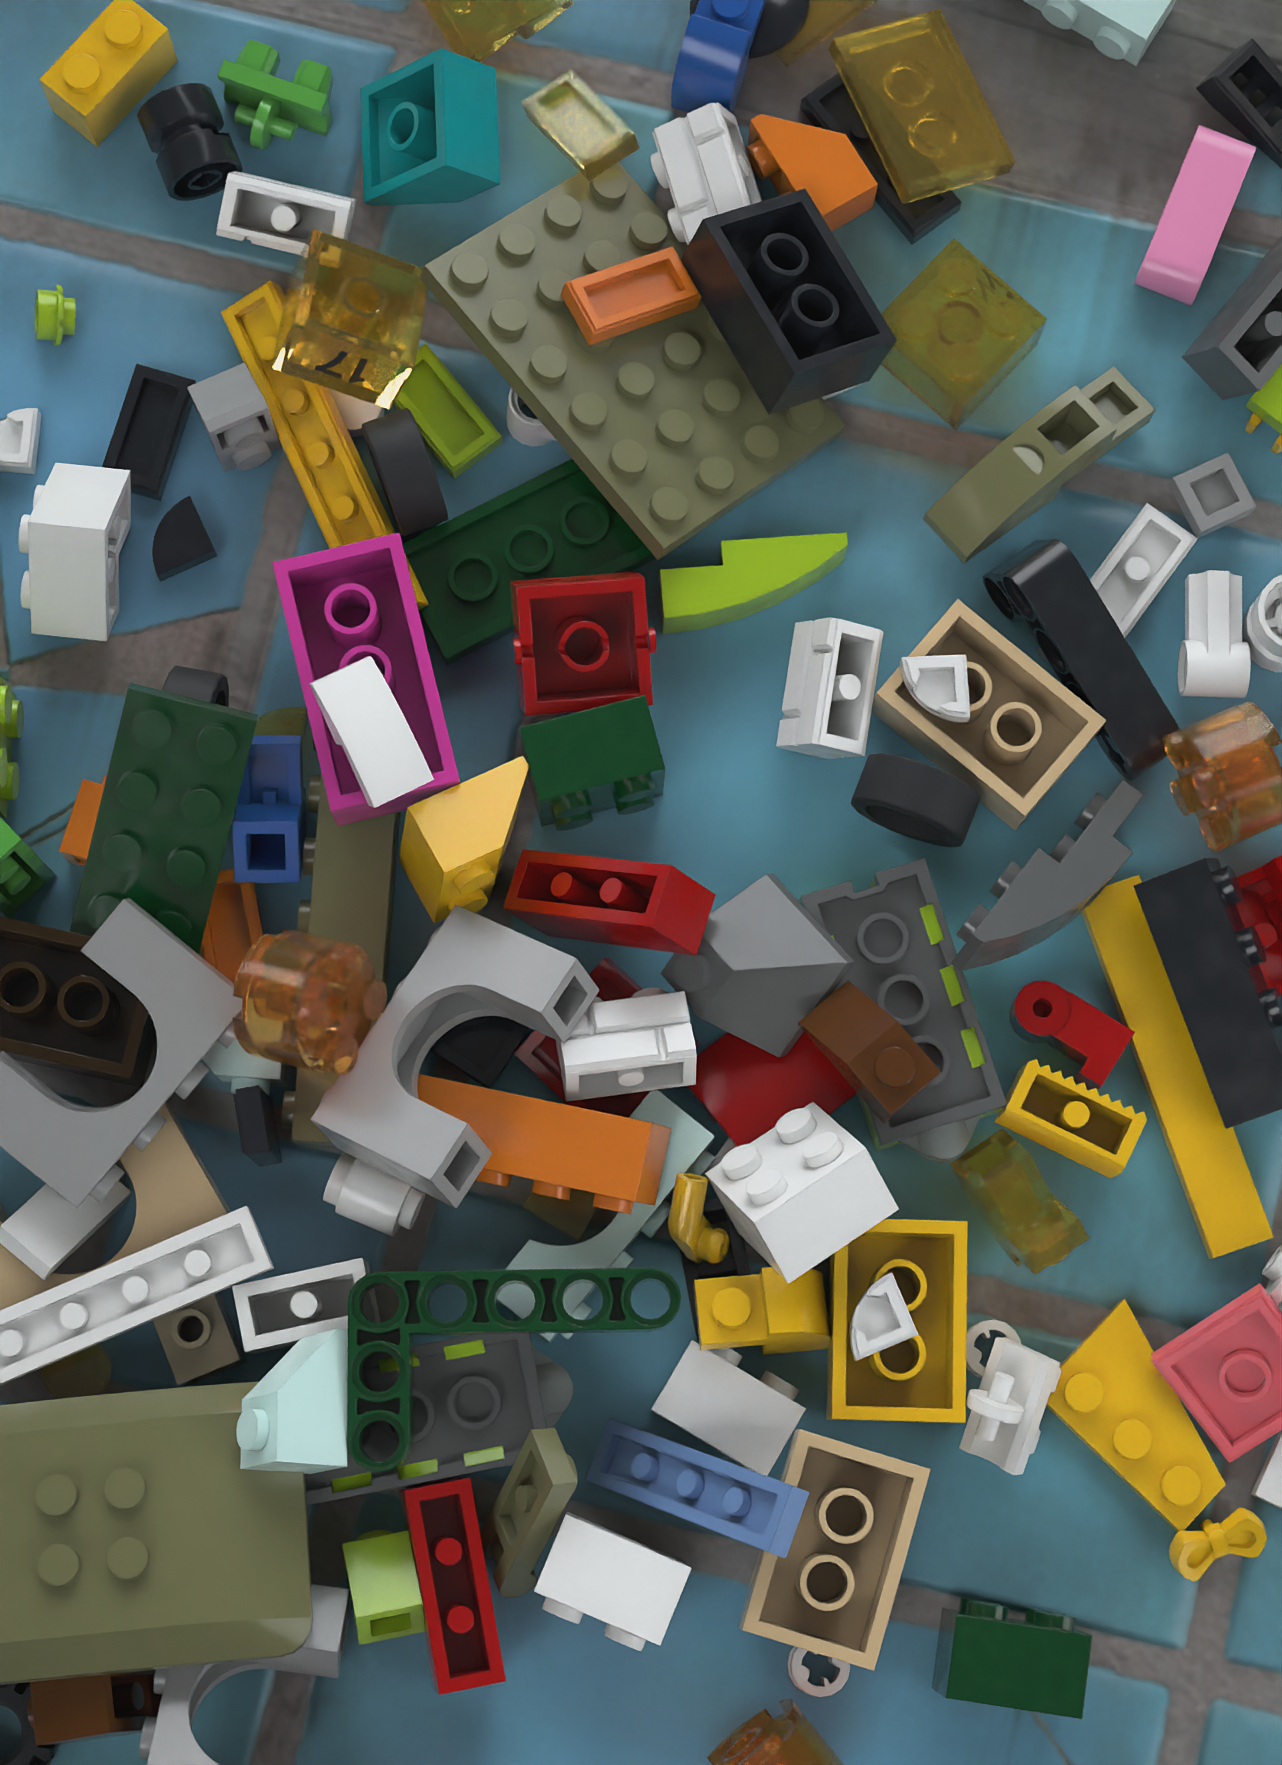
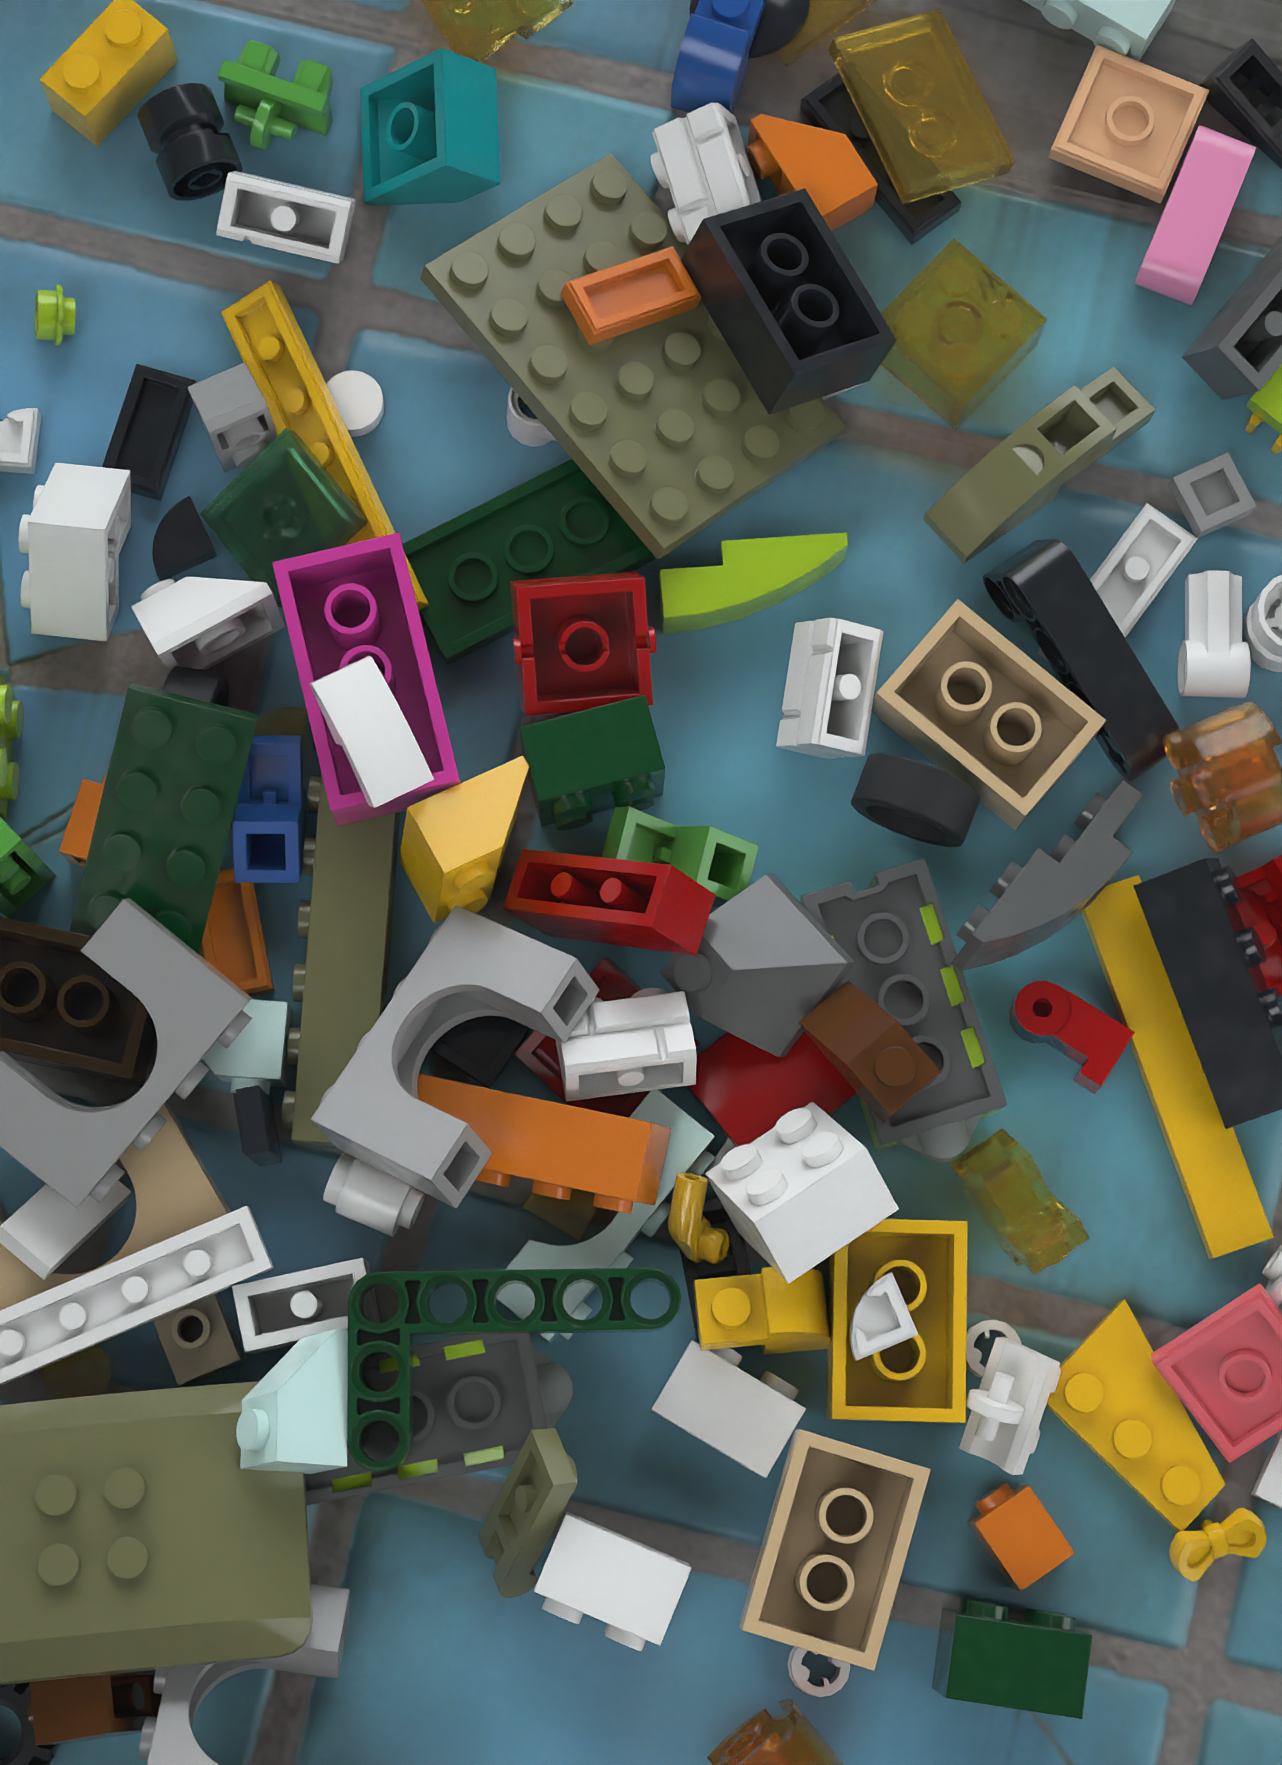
clear orange brick [232,929,387,1075] -> none
clear yellow brick [271,229,428,409] -> none
lime brick [342,1530,425,1645] -> none
black tyre [361,408,448,536] -> none
lime tile [377,343,503,479] -> none
red brick [400,1477,506,1695] -> none
clear yellow tile [521,70,639,181] -> none
medium blue plate [586,1418,810,1558] -> none
white tile [900,654,970,722] -> none
yellow brick [994,1059,1147,1179] -> none
none -> white slope [131,576,285,674]
none -> clear green plate [200,428,368,608]
none -> bright green brick [602,806,759,907]
none -> orange brick [967,1482,1075,1591]
none -> light nougat plate [1048,44,1209,204]

